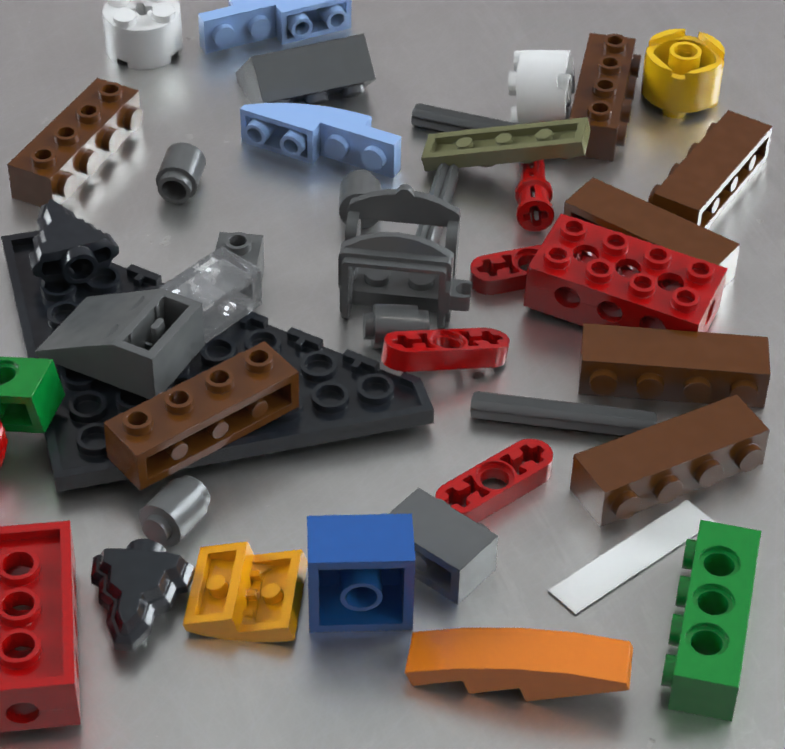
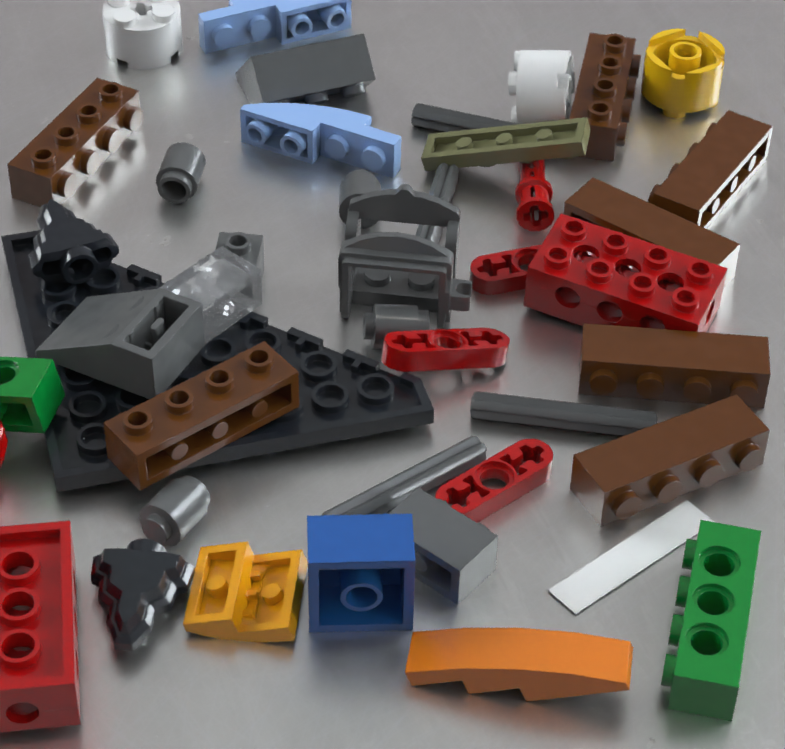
none -> dark grey axle [321,436,487,516]

